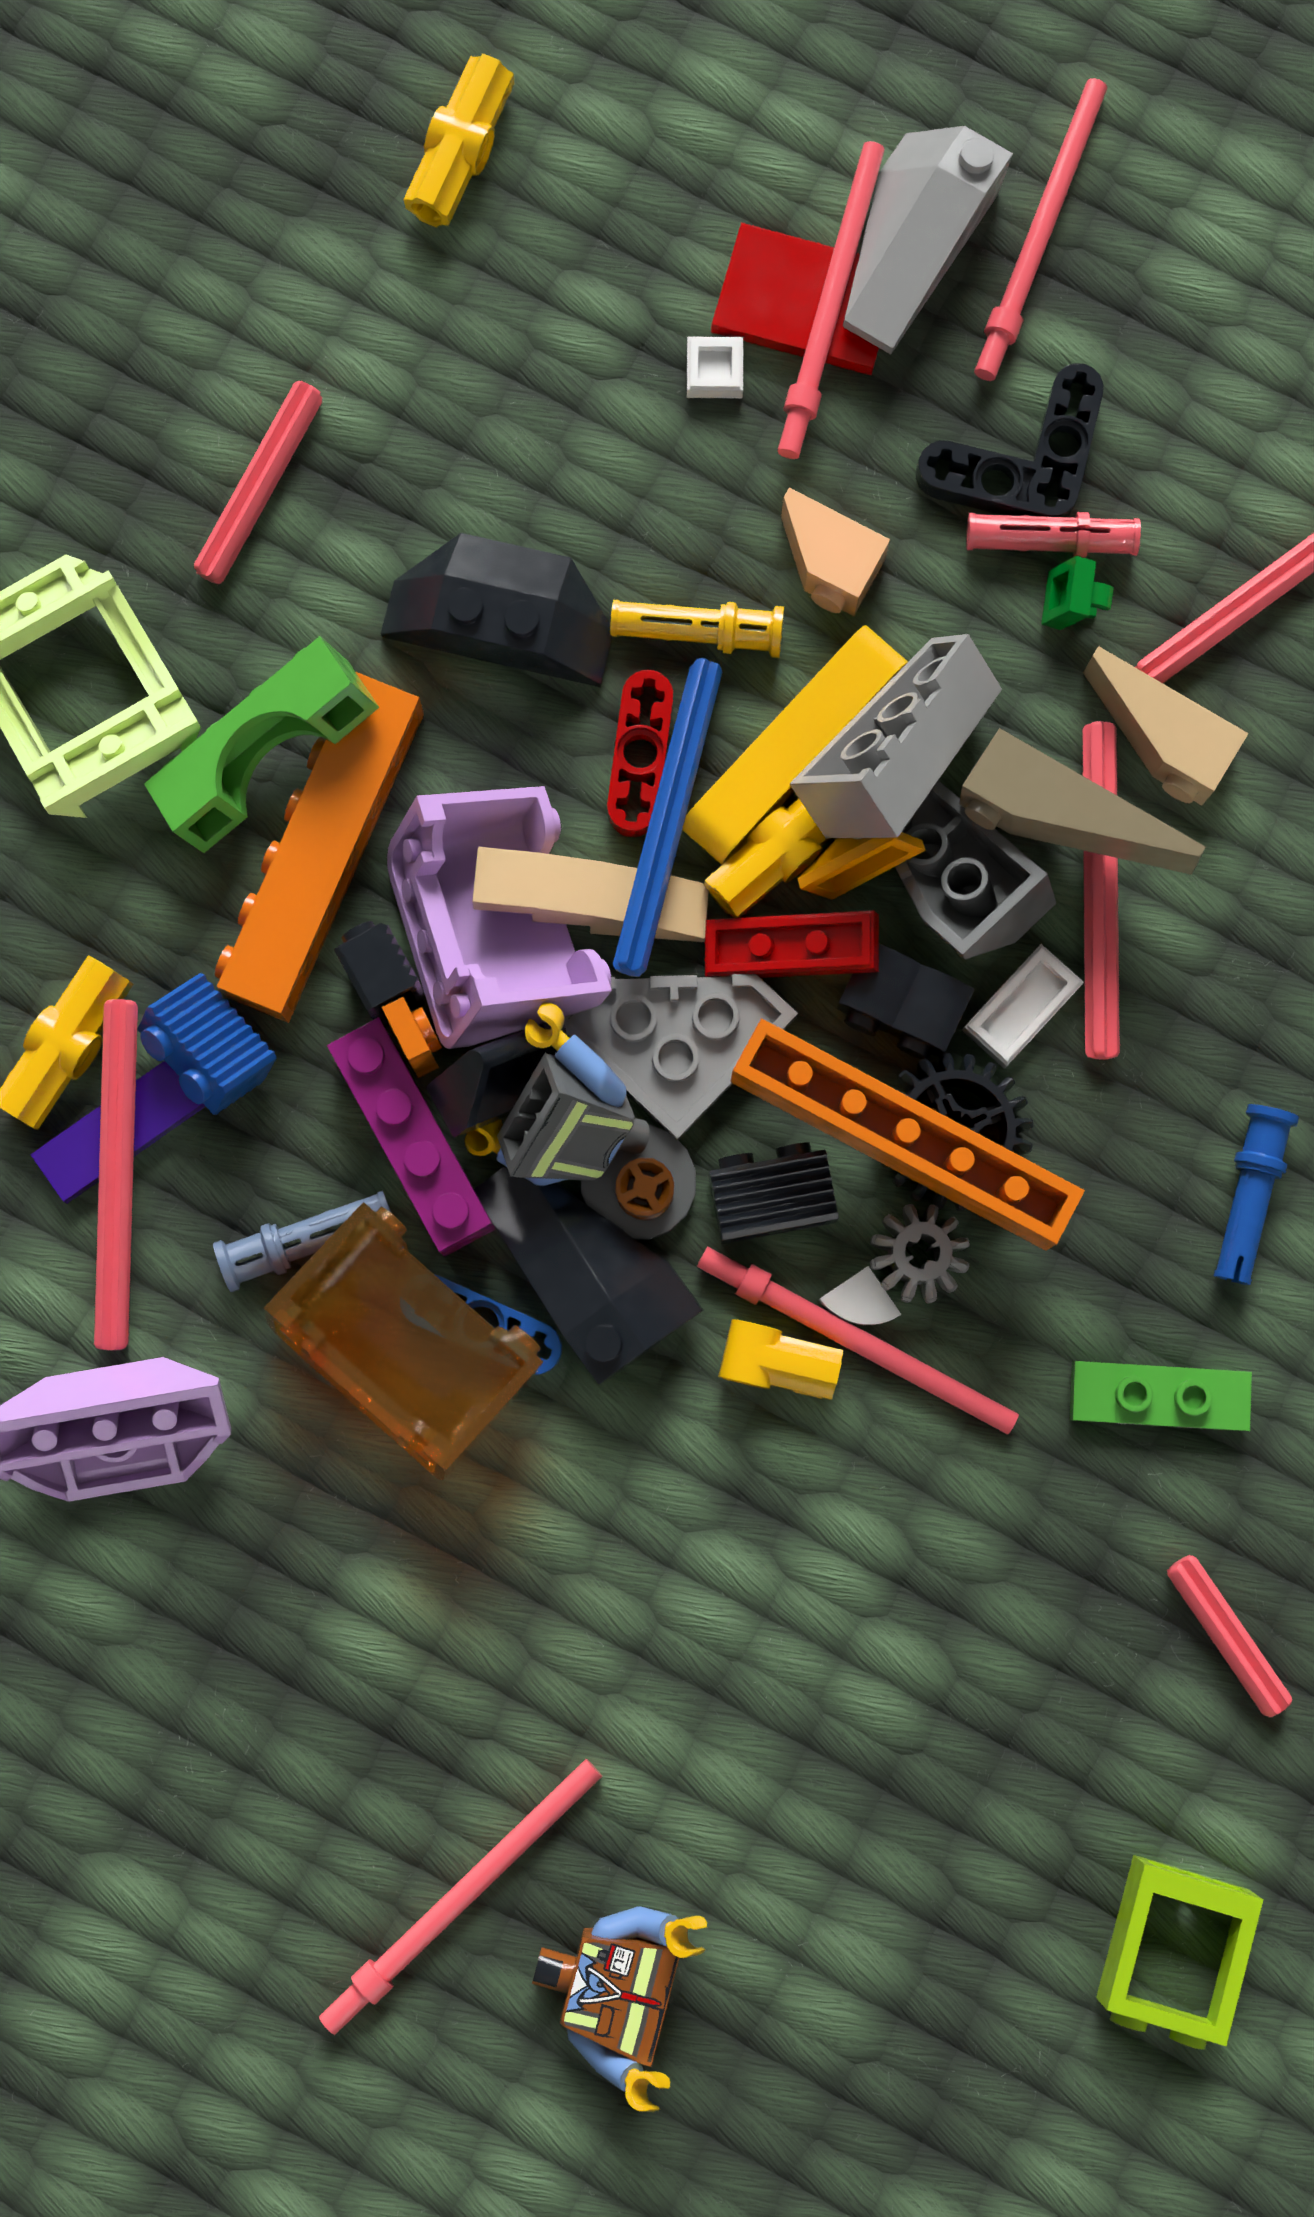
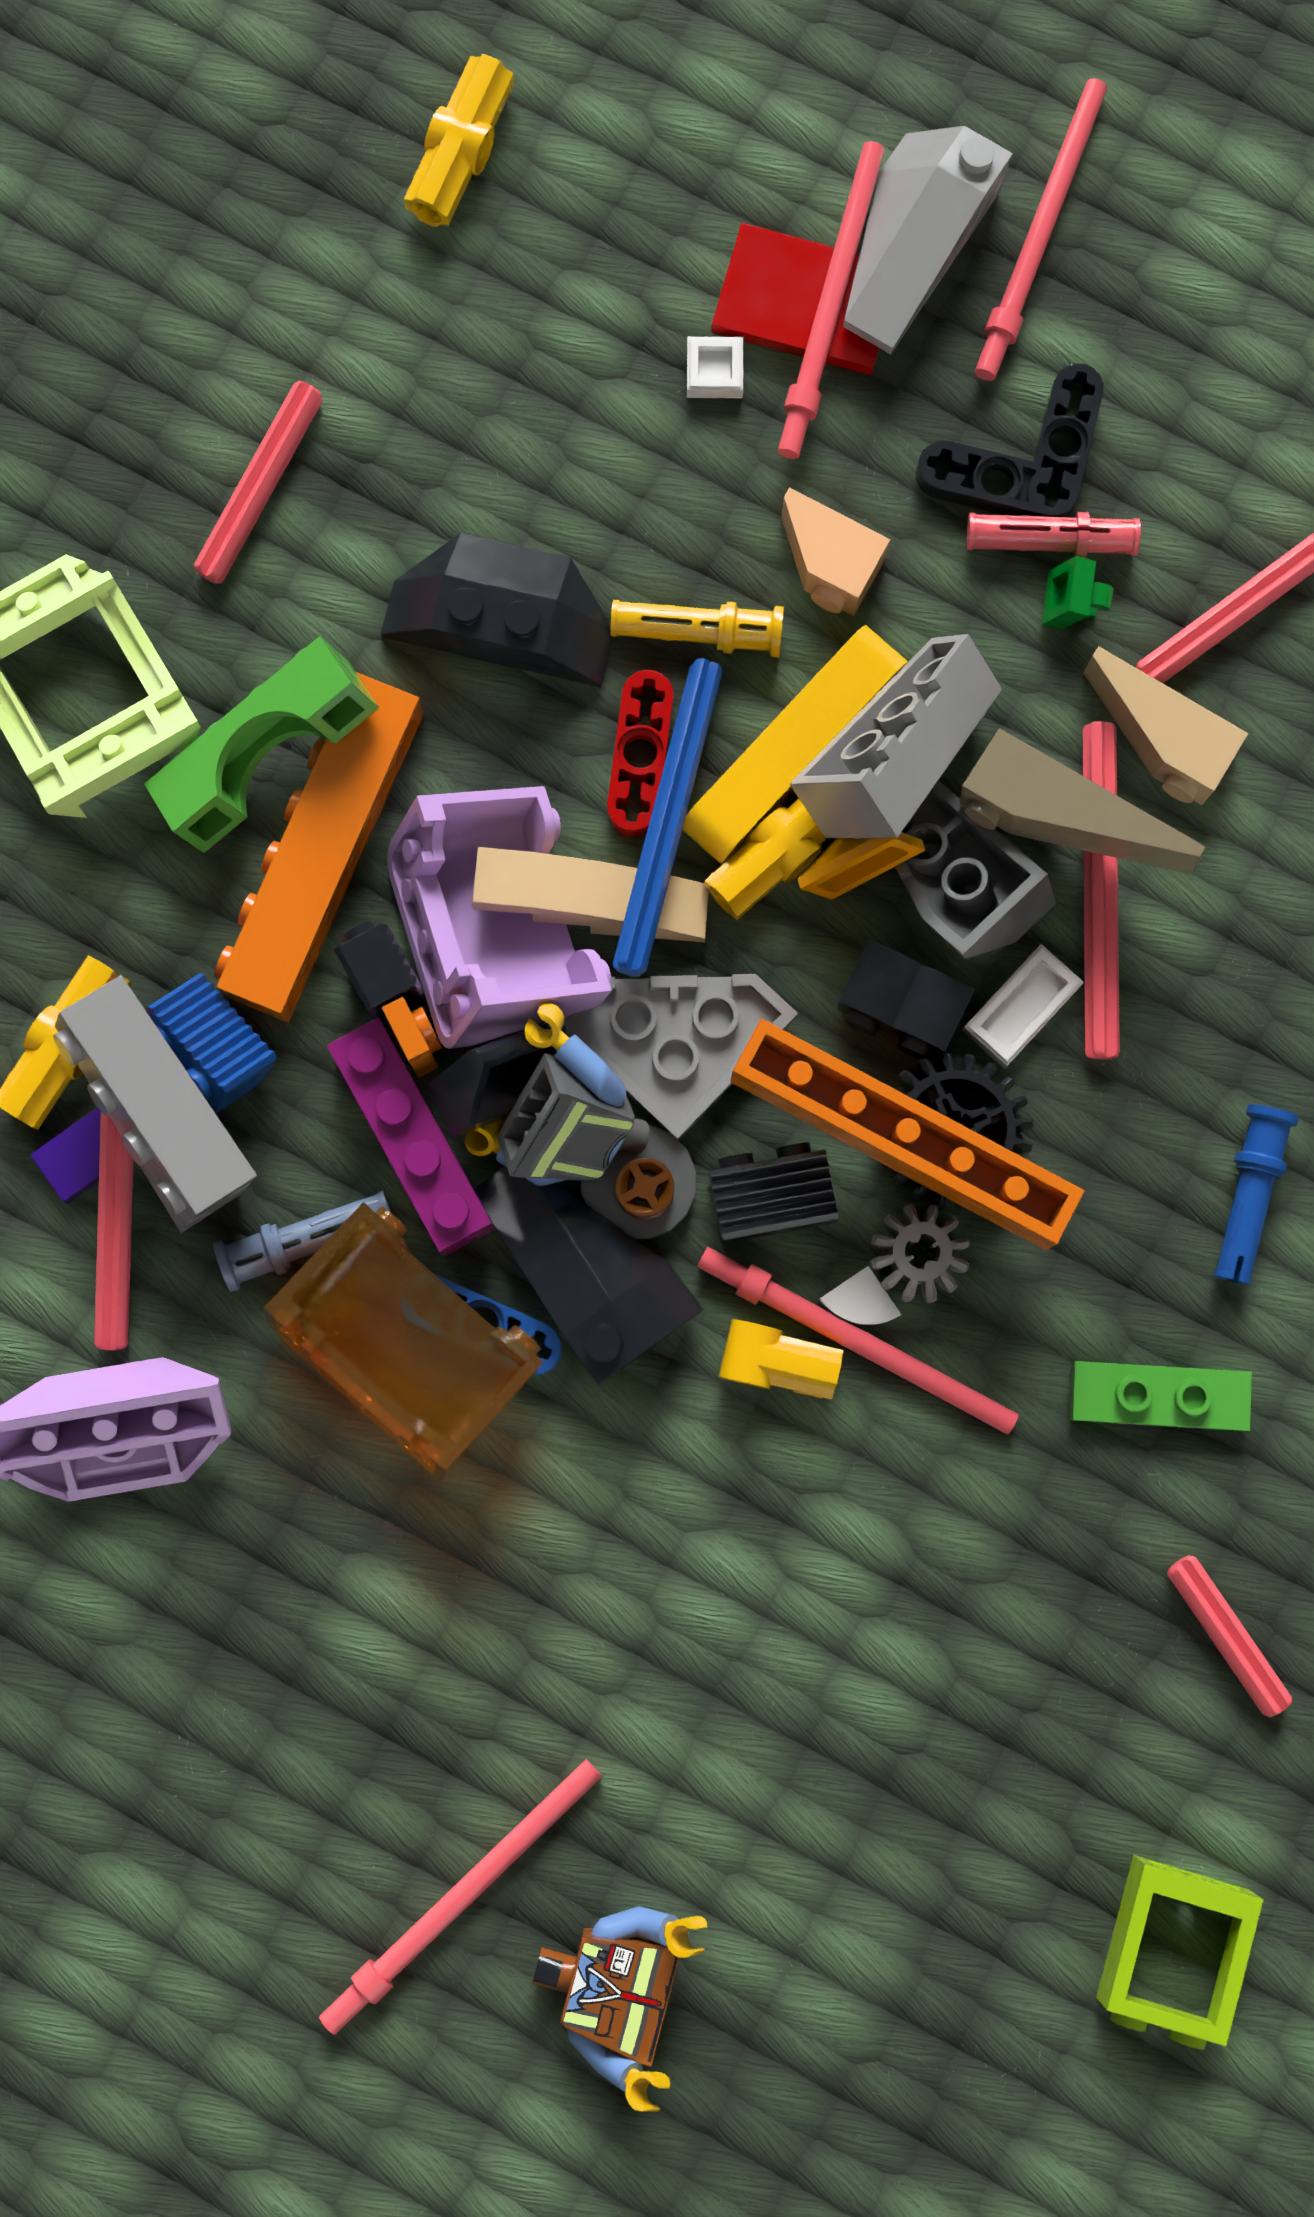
red tile [705,910,879,978] -> none
none -> light grey wedge [53,975,257,1233]

